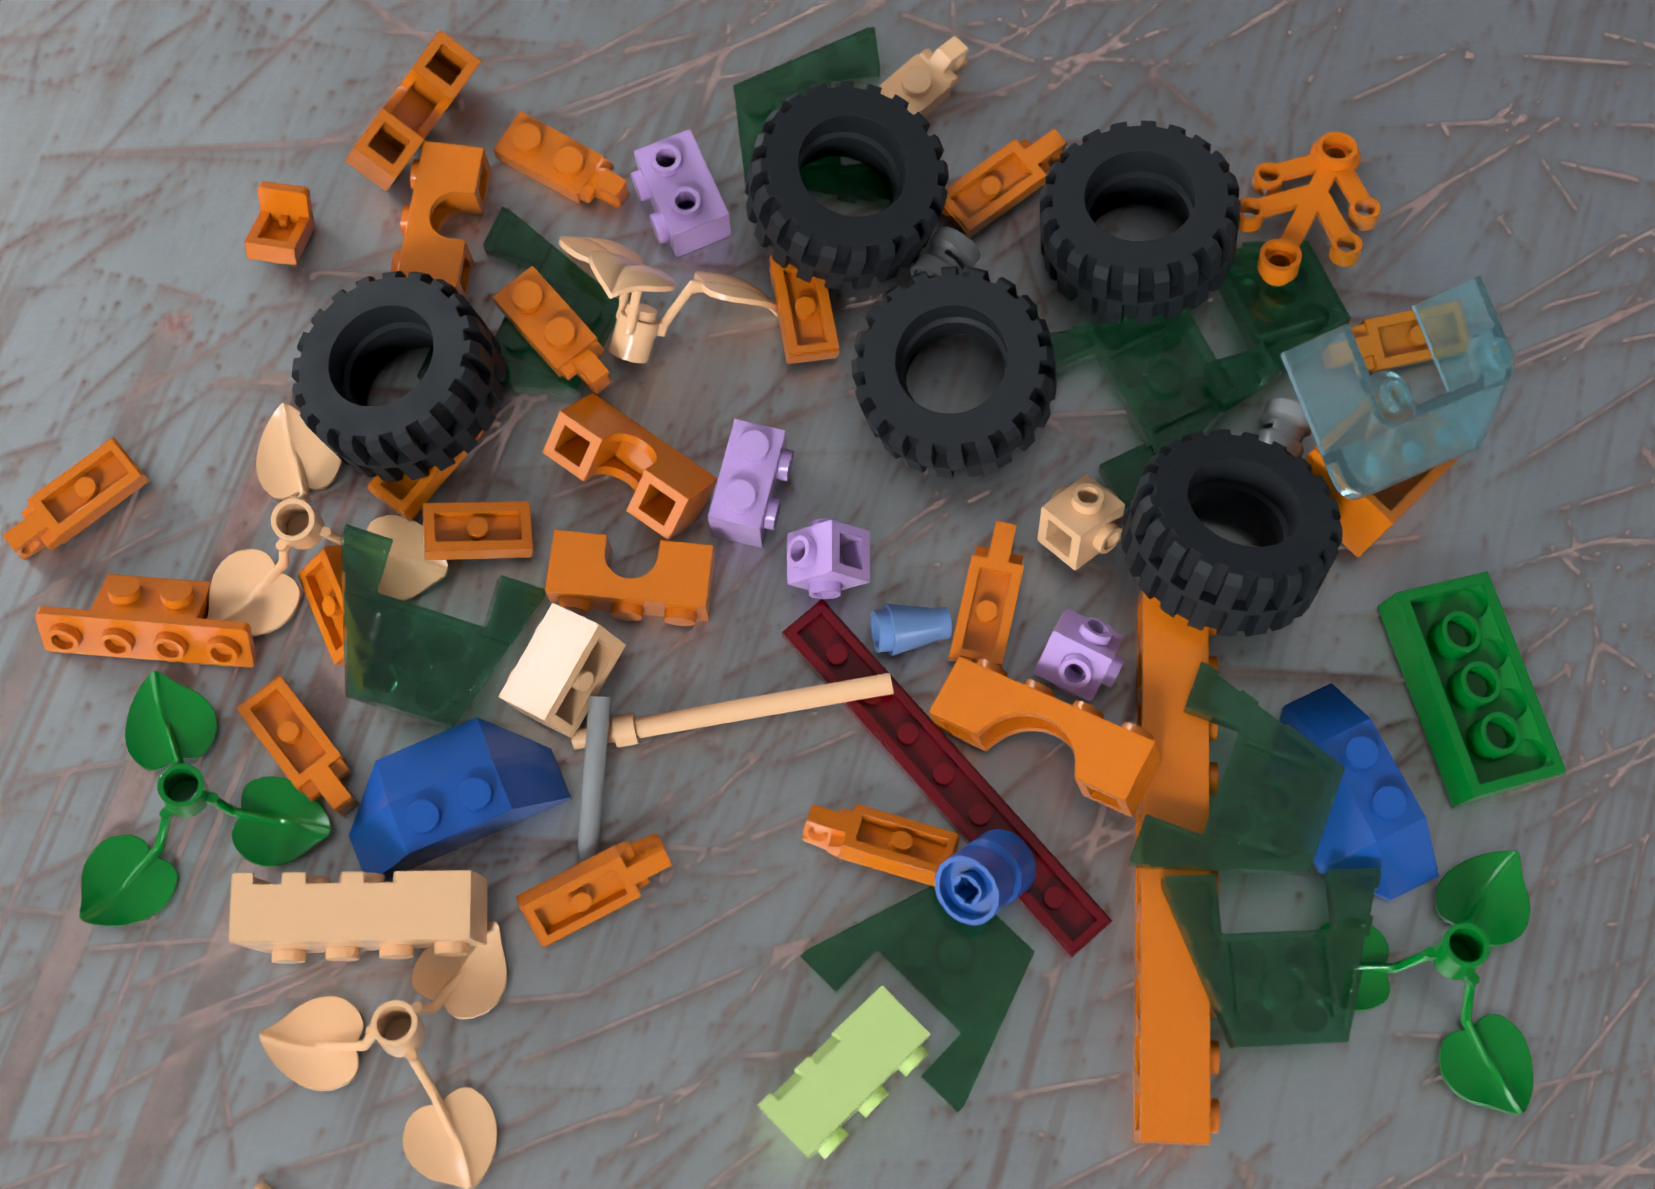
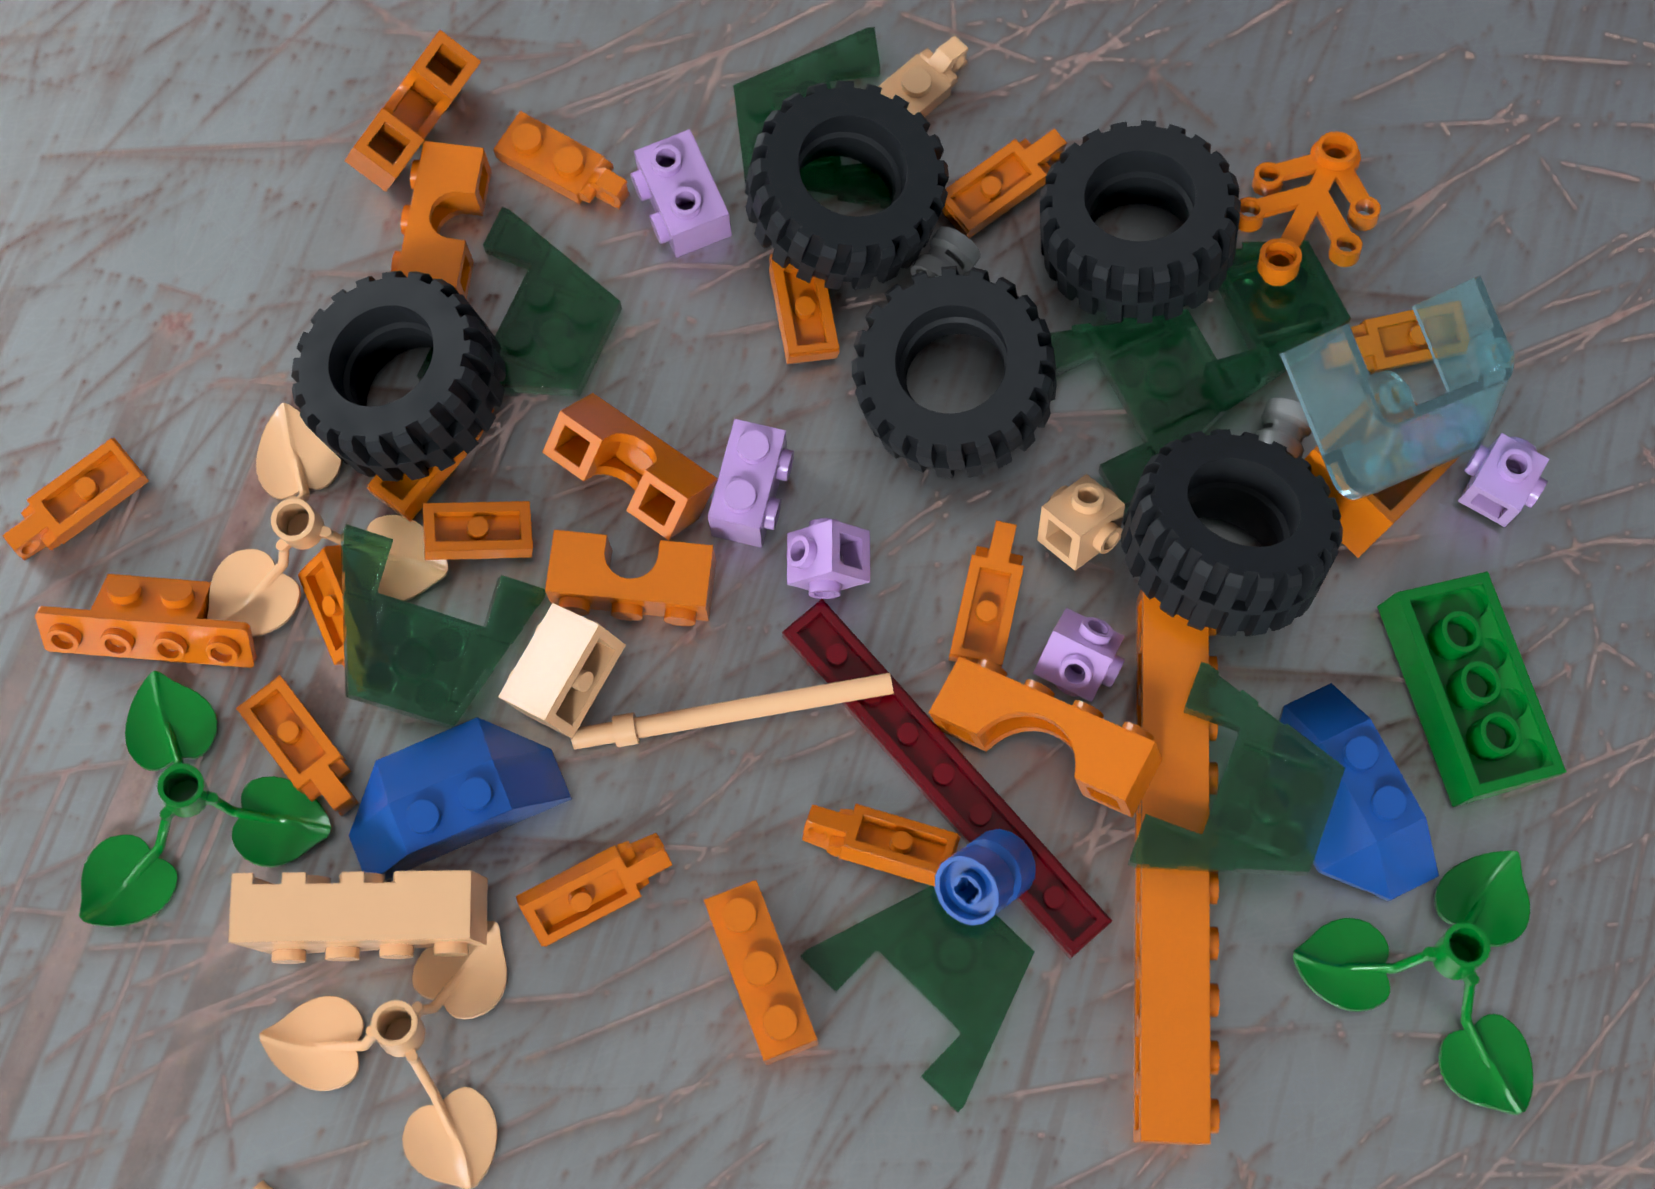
orange bracket [244,181,315,265] -> none
orange hinge [492,265,612,395] -> none
light nougat plant [559,236,777,364] -> none
light grey bar [576,696,611,861] -> none
yellowish green wedge [758,985,931,1160] -> none
medium blue cone [870,603,952,657] -> none
clear green wing [1160,867,1381,1049] -> none
none -> orange arch [704,880,818,1066]
none -> lavender brick [1458,433,1549,527]

